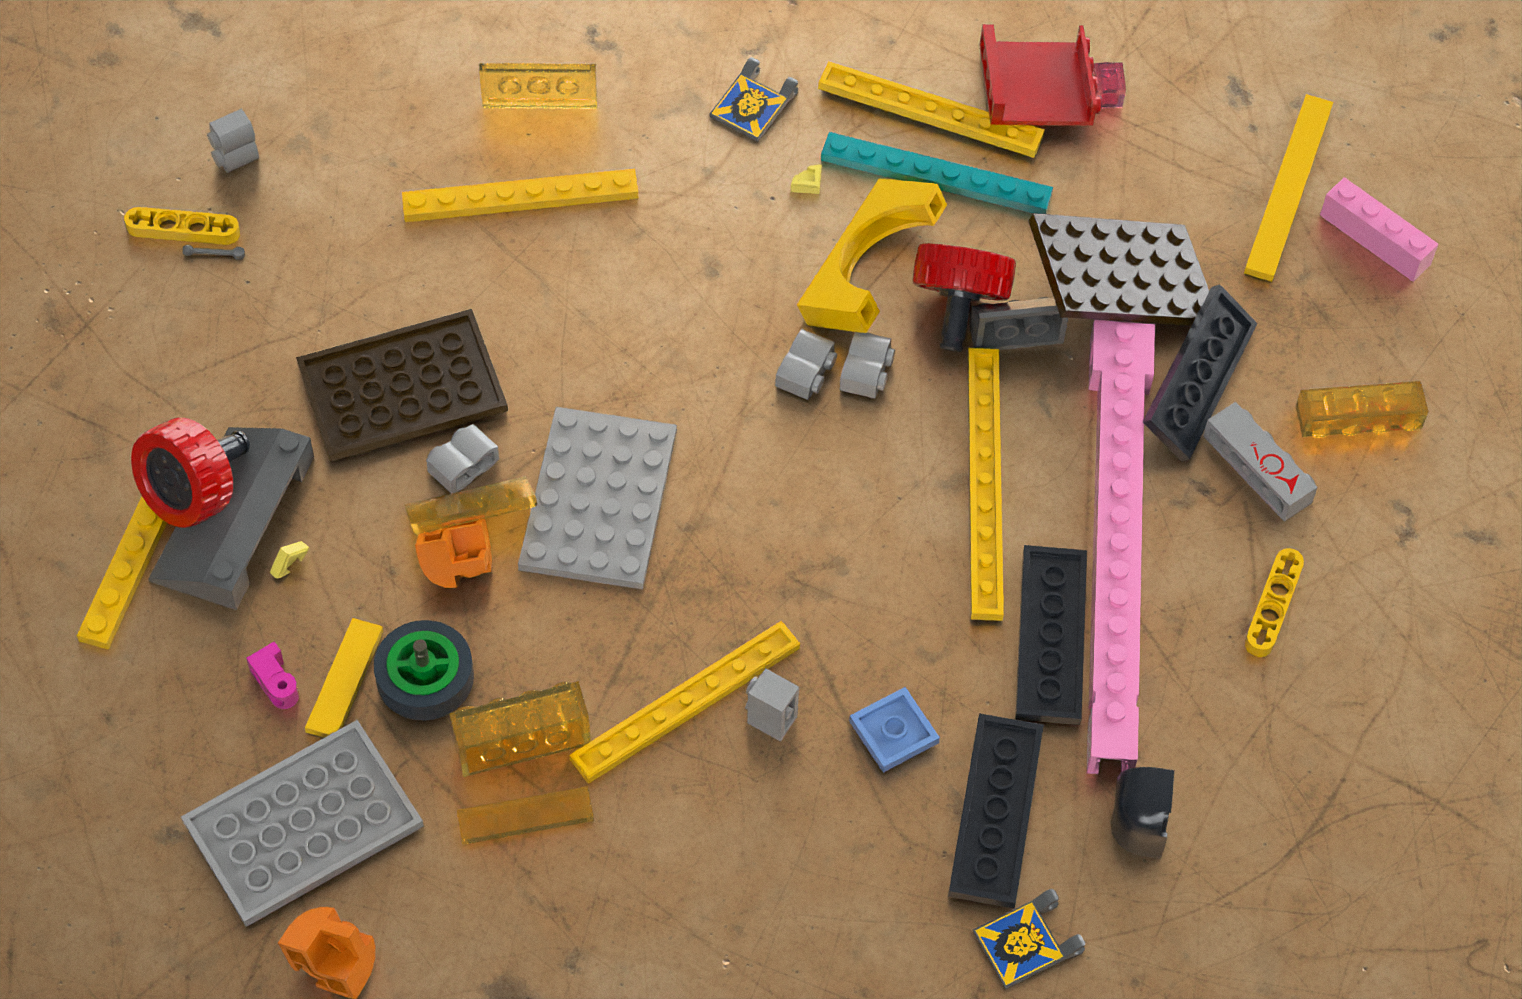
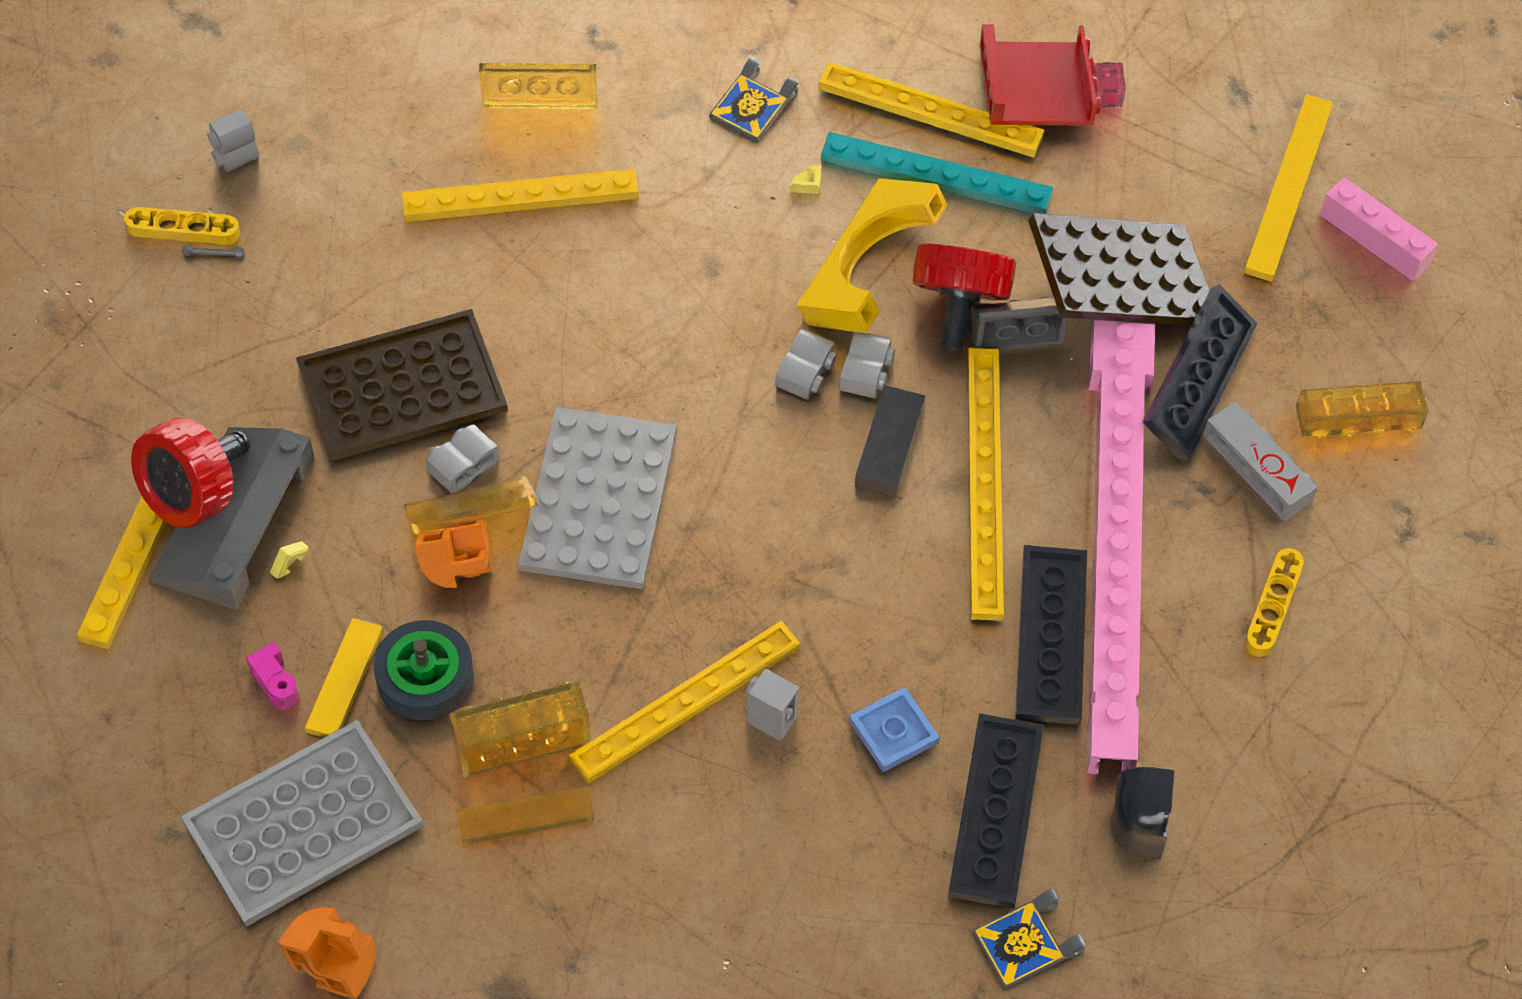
none -> black piece [855,385,925,497]

